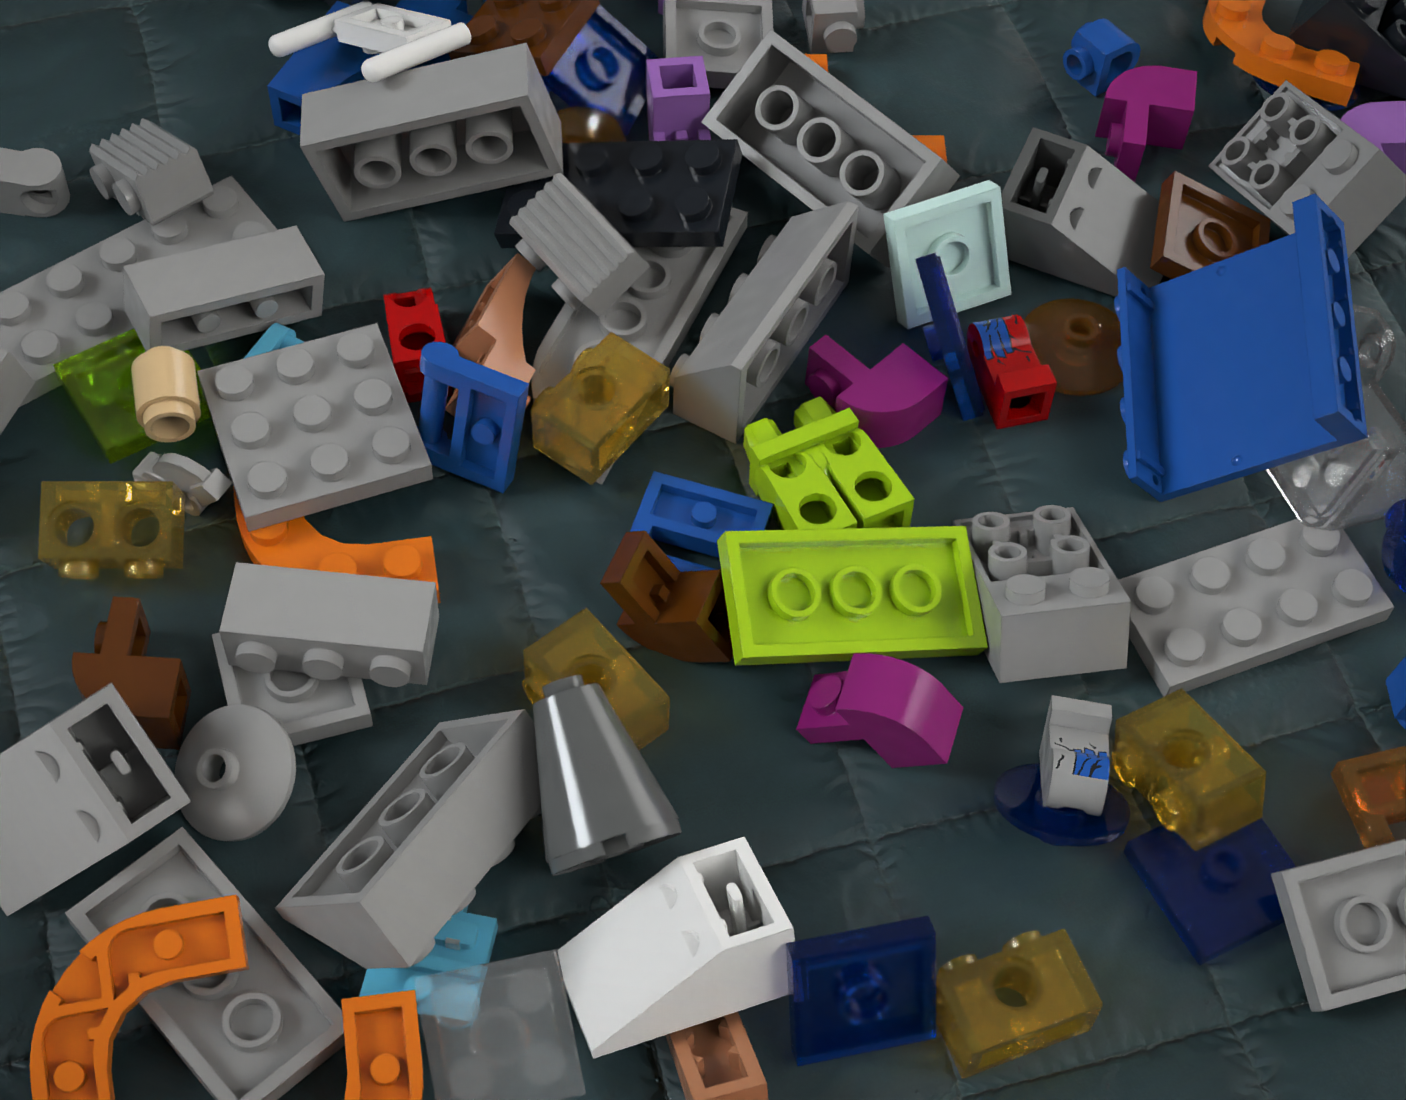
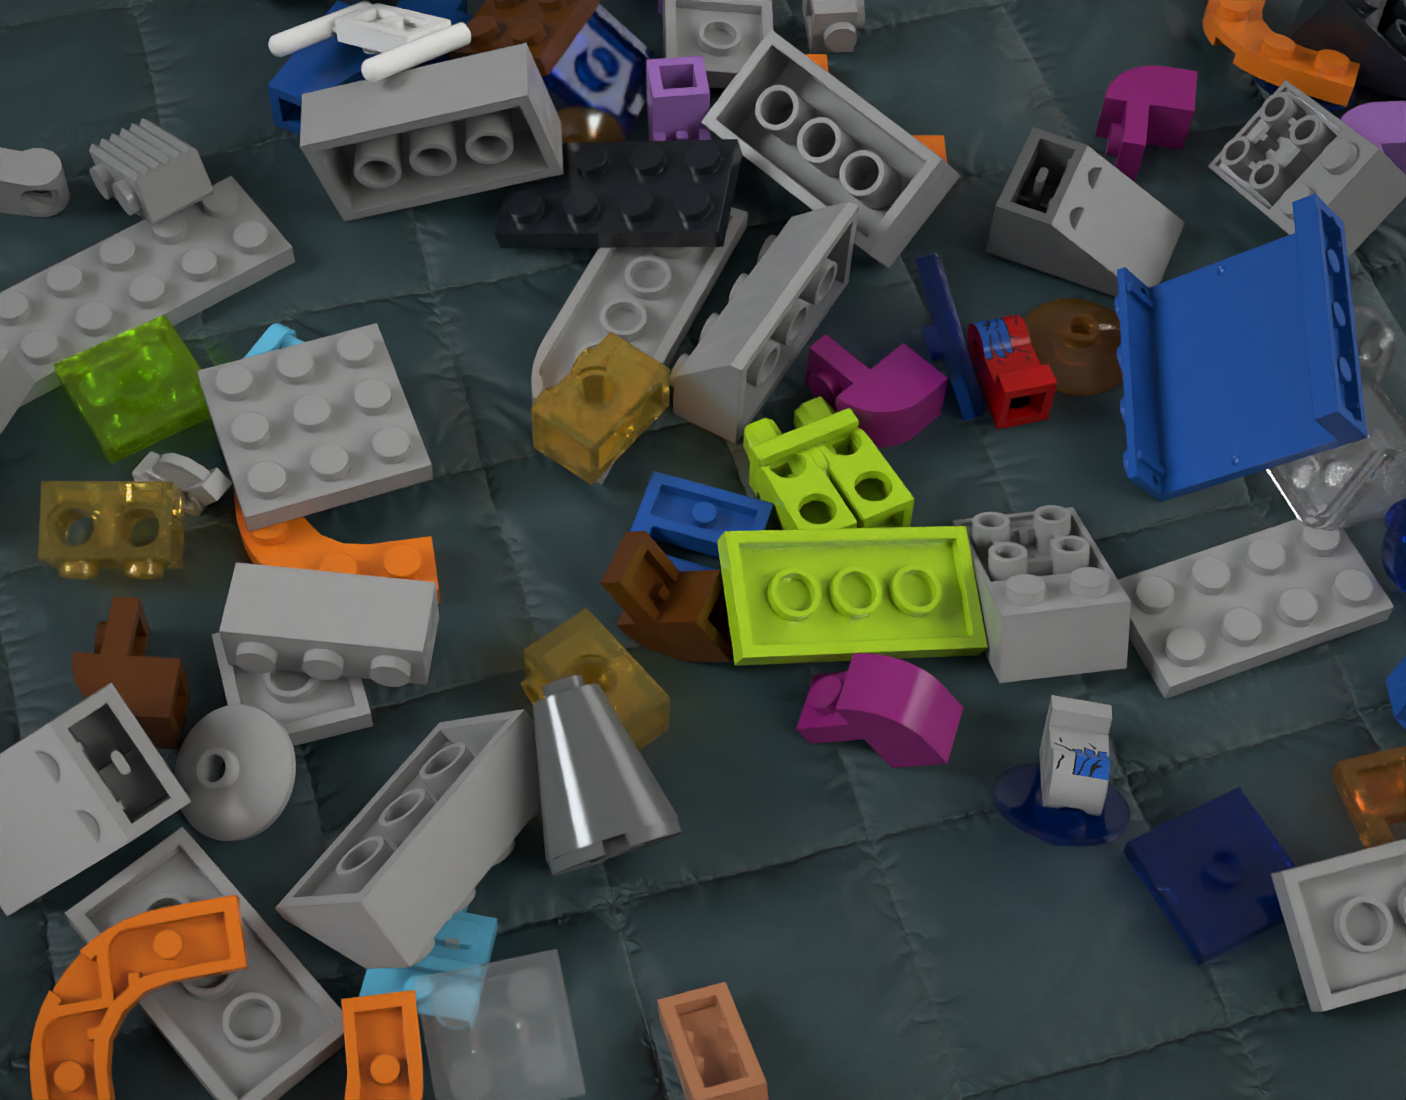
light grey brick [123,225,325,351] -> none
tan brick [131,346,201,442] -> none
red leg [383,287,453,403] -> none
blue plate [417,342,529,493] -> none
nougat slope [446,253,536,417] -> none
light grey brick [509,173,650,316] -> none
white slope [553,837,801,1059] -> none
clear blue plate [786,915,936,1066] -> none
light aqua plate [883,180,1012,329] -> none
clear yellow brick [926,928,1103,1079] -> none
blue plate [1063,18,1141,97] -> none
clear yellow brick [1112,688,1266,851] -> none
reddish brown plate [1150,171,1271,279] -> none

